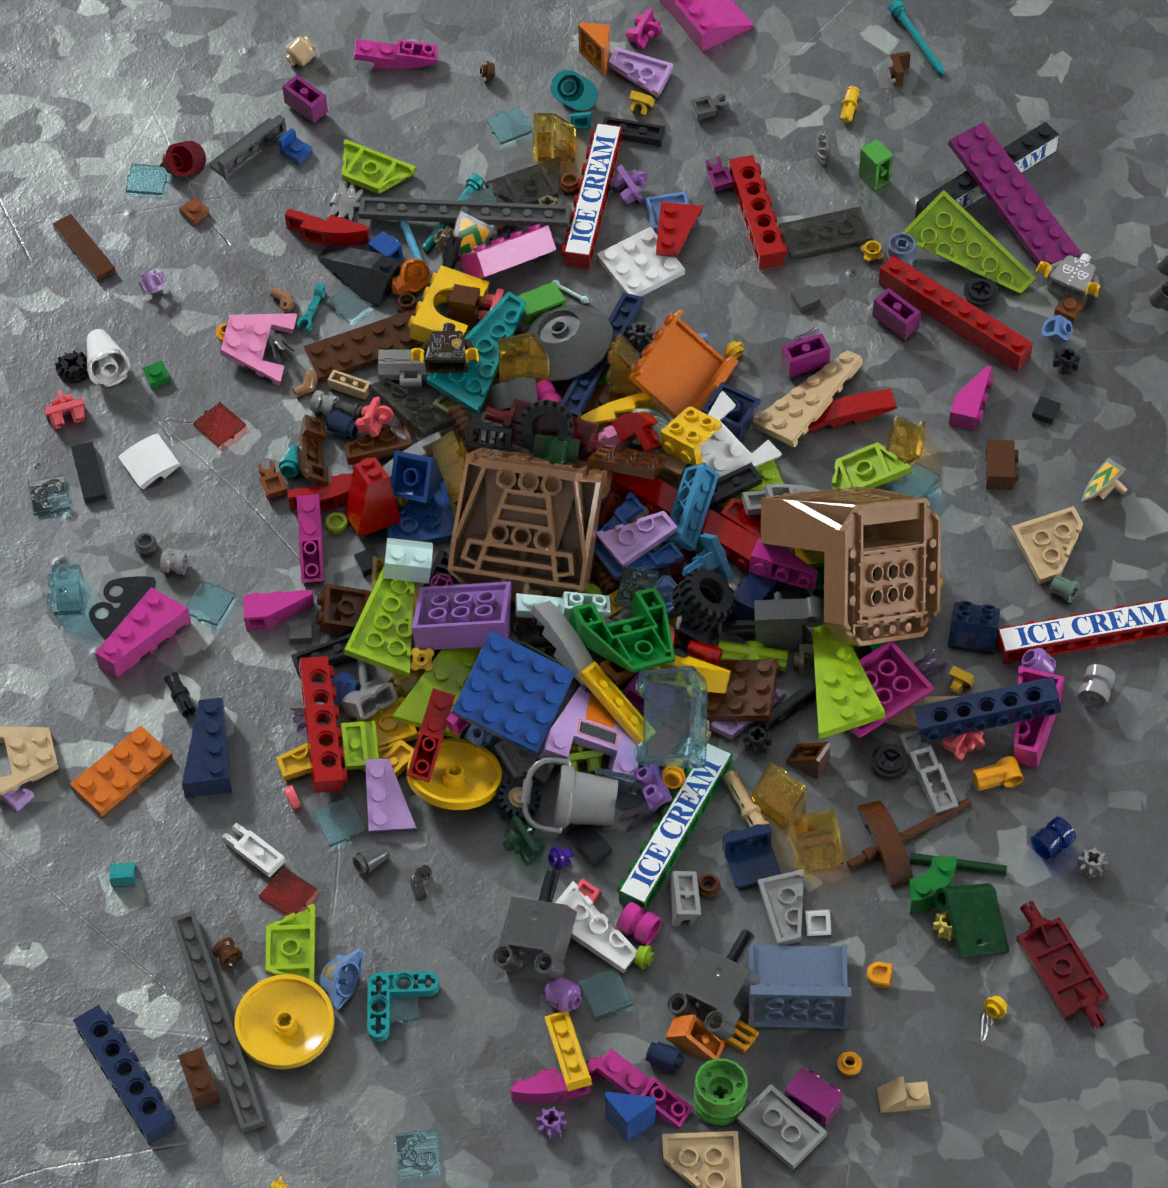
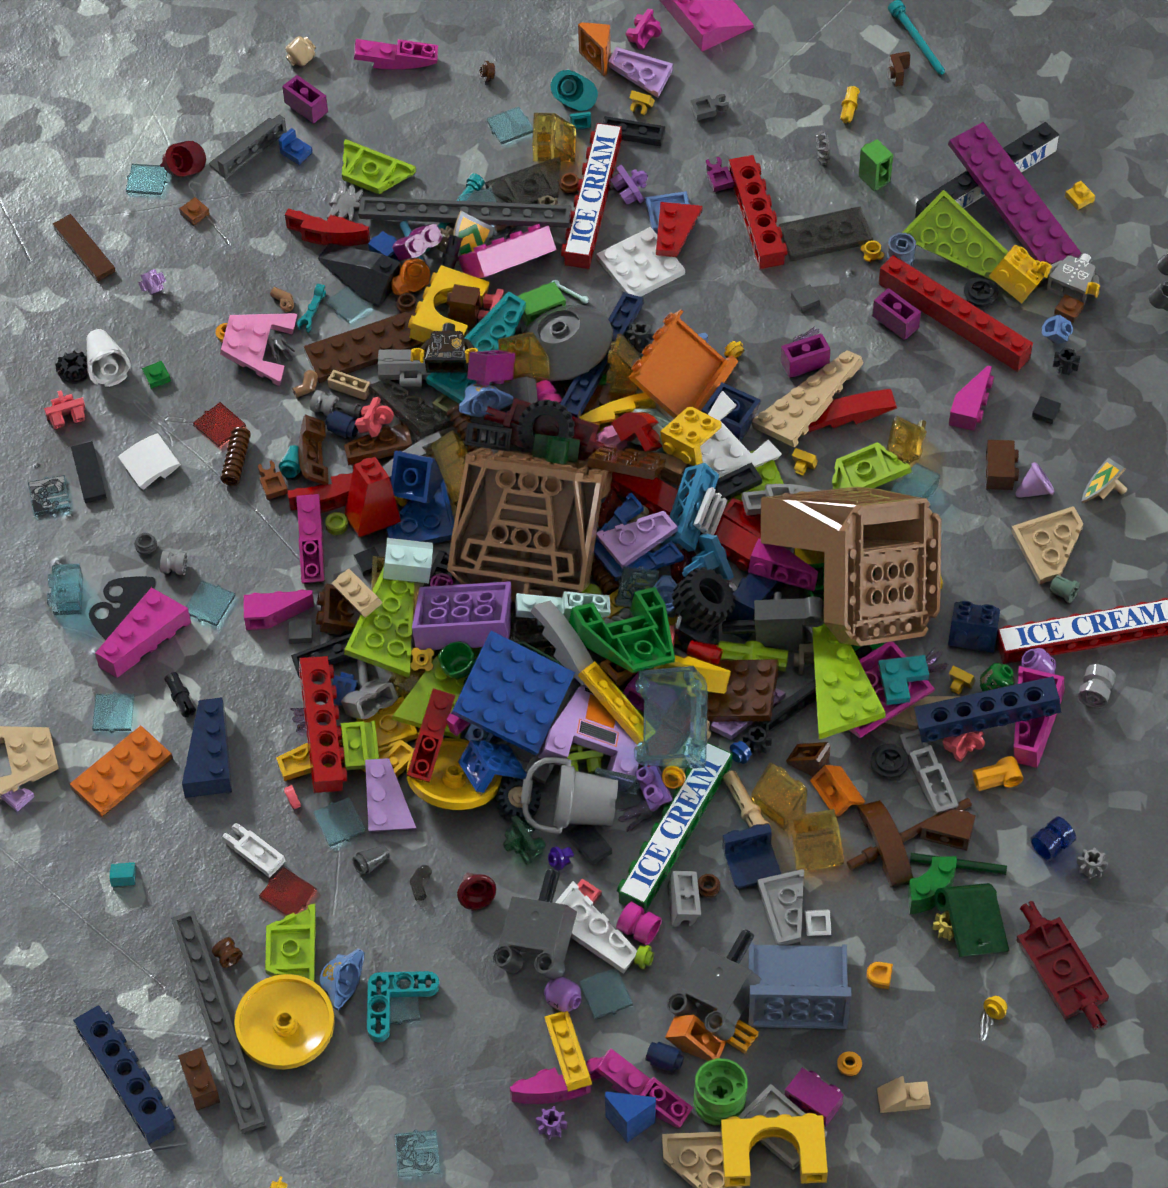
none -> clear light blue piece [92,692,135,733]
none -> reddish brown piece [220,427,251,486]
none -> tan plate [332,569,382,618]
none -> brick [392,224,443,261]
none -> green hair [438,641,476,679]
none -> dark red hat [457,873,497,910]
none -> blue bracket [458,740,527,793]
none -> medium blue hat [459,384,513,417]
none -> magenta brick [468,350,515,385]
none -> white tile [693,487,728,535]
none -> yellow arch [721,1113,828,1187]
none -> blue plate [730,741,752,764]
none -> yellow tile [792,448,818,476]
none -> orange panel [810,765,865,817]
none -> teal plate [878,655,929,705]
none -> reddish brown slope [921,809,976,851]
none -> green head [980,663,1015,692]
none -> yellow bracket [989,245,1044,304]
none -> lavender hat [1015,462,1055,498]
none -> yellow tile [1065,181,1095,210]

